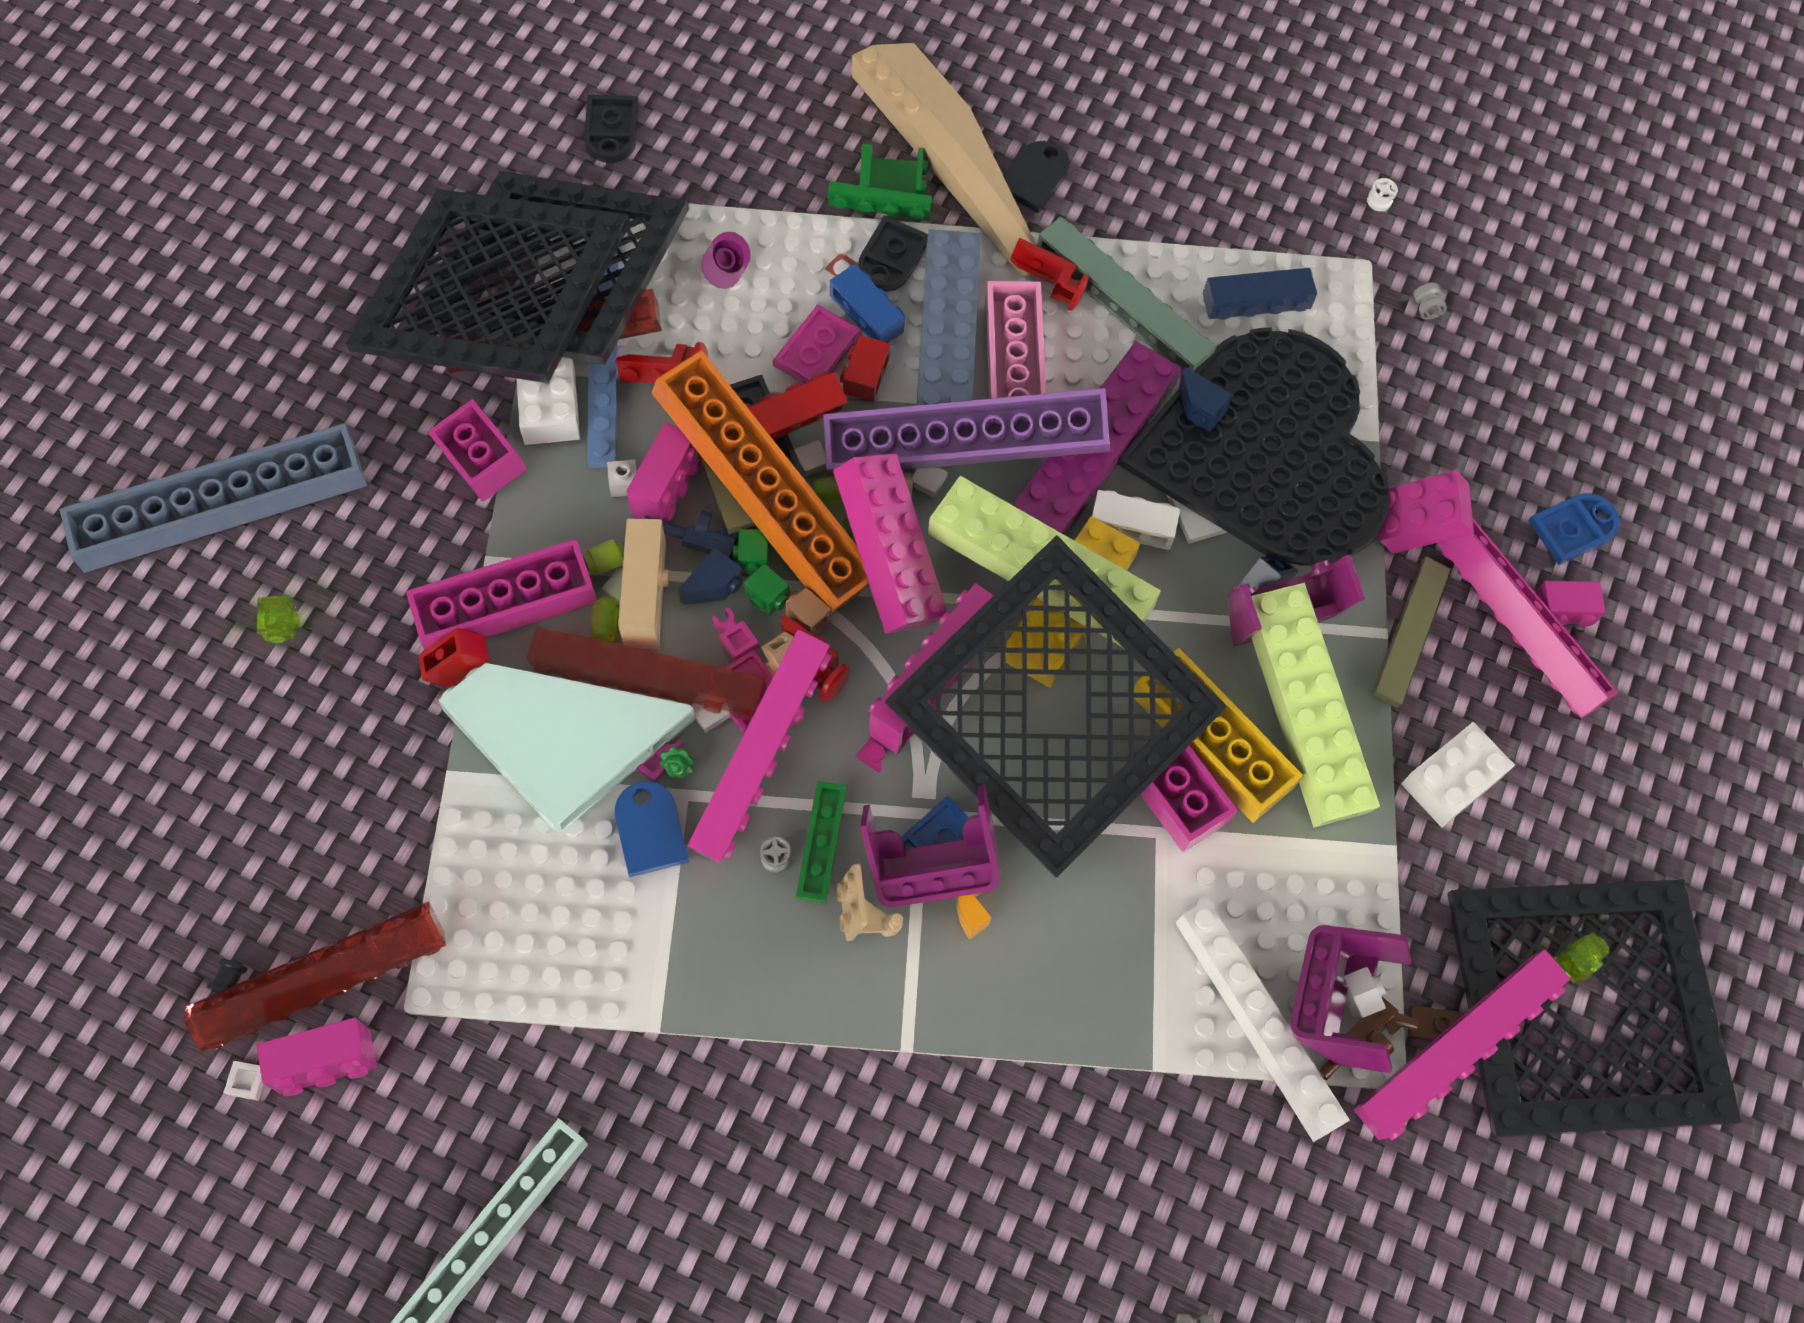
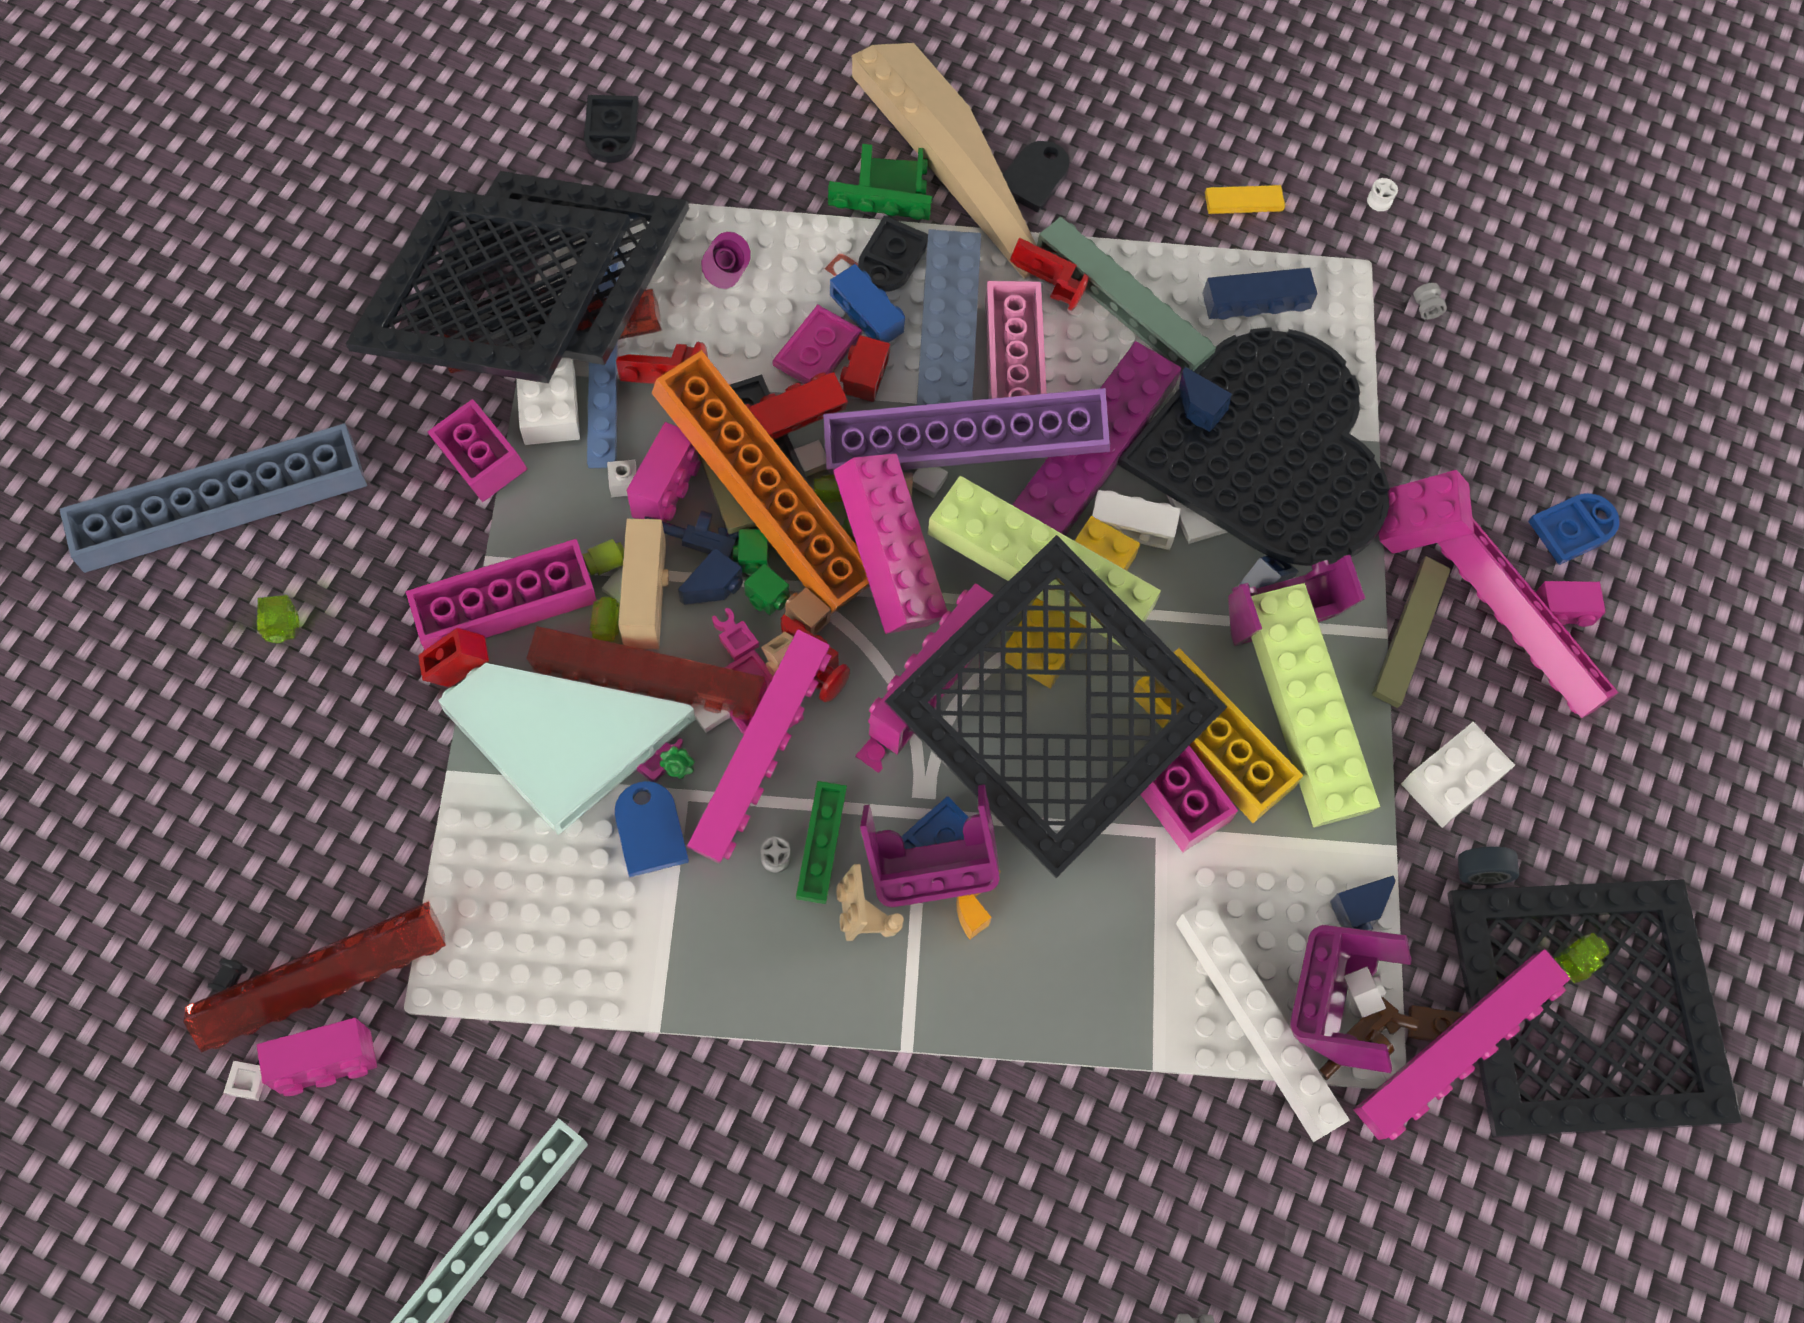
none -> yellow tile [1205,185,1285,214]
none -> dark blue slope [1330,875,1396,931]
none -> black wheel [1458,846,1519,885]

